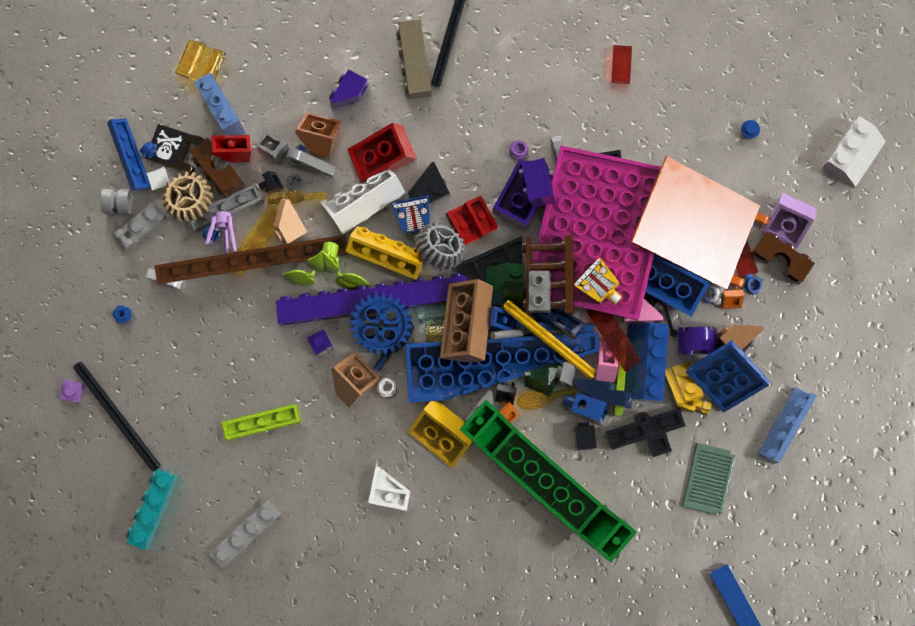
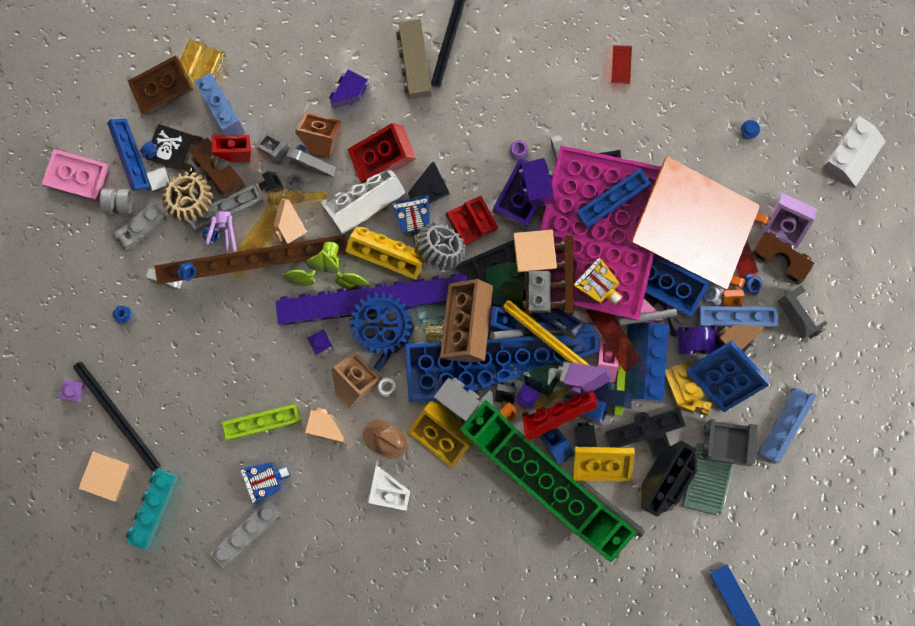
none -> bright pink plate [42,149,109,201]
none -> light nougat tile [79,452,130,502]
none -> reddish brown plate [127,55,193,115]
none -> blue plate [178,262,196,281]
none -> torso [241,462,291,504]
none -> light nougat slope [305,408,345,443]
none -> medium nougat piece [363,420,407,459]
none -> light grey slope [434,377,481,421]
none -> light nougat tile [513,229,557,273]
none -> dark purple plate [514,384,540,410]
none -> red wing [522,390,598,441]
none -> blue slope [539,428,574,465]
none -> medium lavender slope [564,362,612,395]
none -> yellow plate [572,447,635,482]
none -> blue tile [576,168,652,229]
none -> dark grey piece [581,481,646,537]
none -> light grey bar [619,308,677,326]
none -> black wedge [641,440,697,517]
none -> medium blue fence [697,306,778,327]
none -> dark grey panel [702,419,758,466]
none -> dark grey panel [777,285,828,339]

